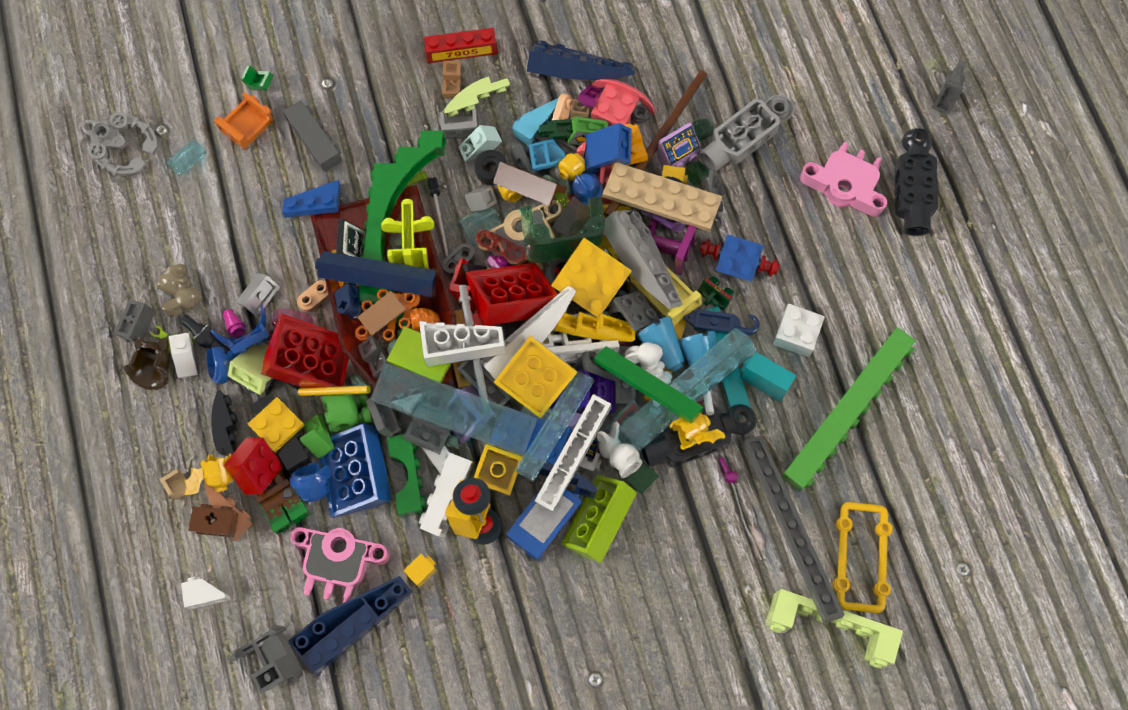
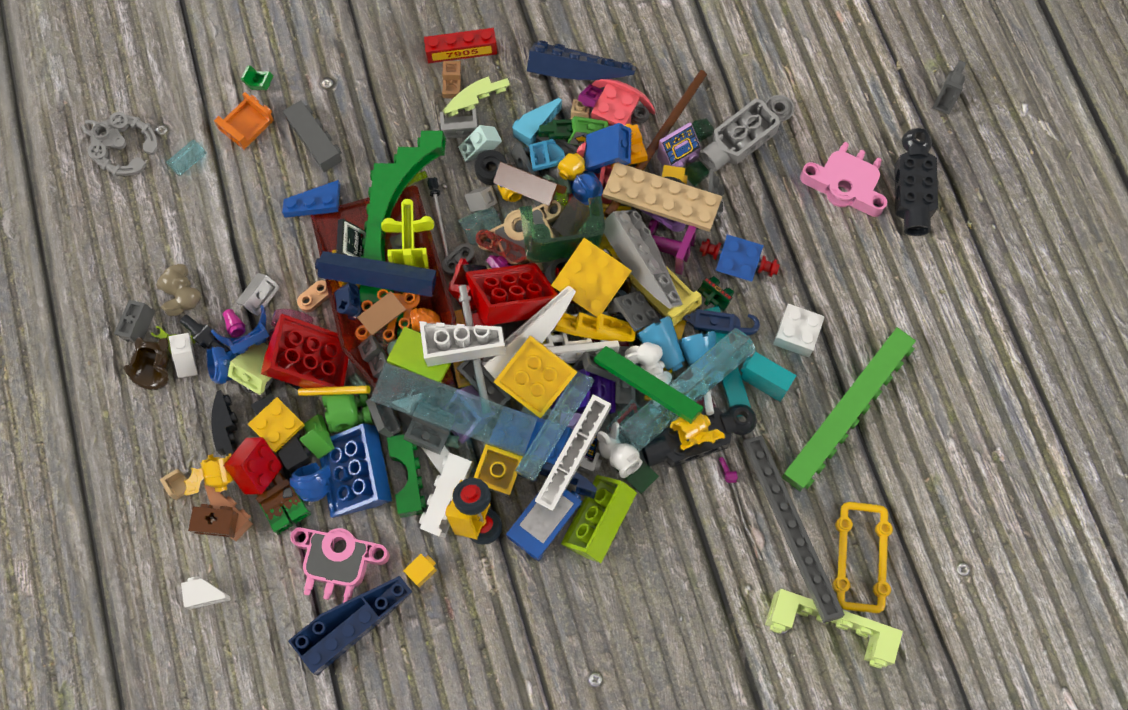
dark grey piece [230,625,302,694] -> none
light nougat plate [552,93,574,120] -> none

